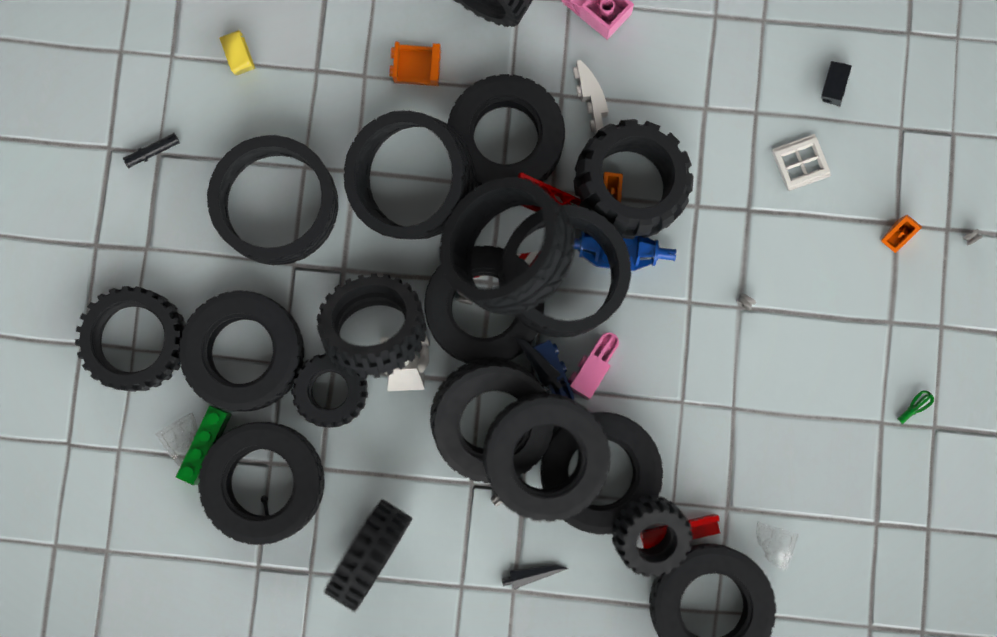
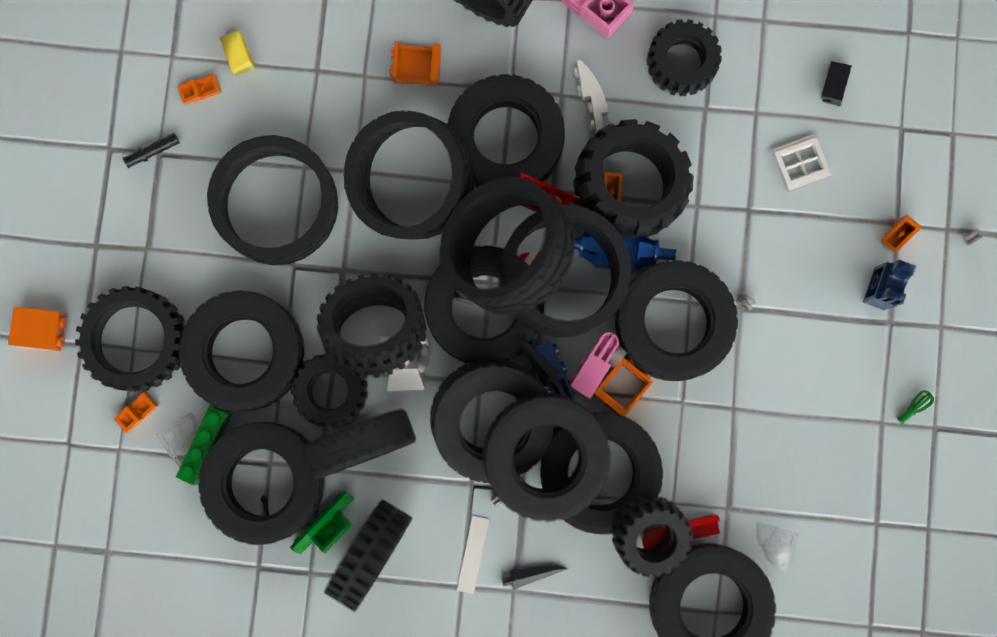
none -> orange brick [8,307,68,351]
none -> orange slope [114,391,159,433]
none -> orange slope [177,74,222,104]
none -> green bracket [290,491,355,554]
none -> black tyre [303,409,416,479]
none -> white sticker [457,516,490,594]
none -> orange window [593,357,653,416]
none -> light grey beam [608,346,627,370]
none -> black tyre [615,260,738,381]
none -> black tyre [647,19,722,96]
none -> dark blue brick [863,260,916,310]

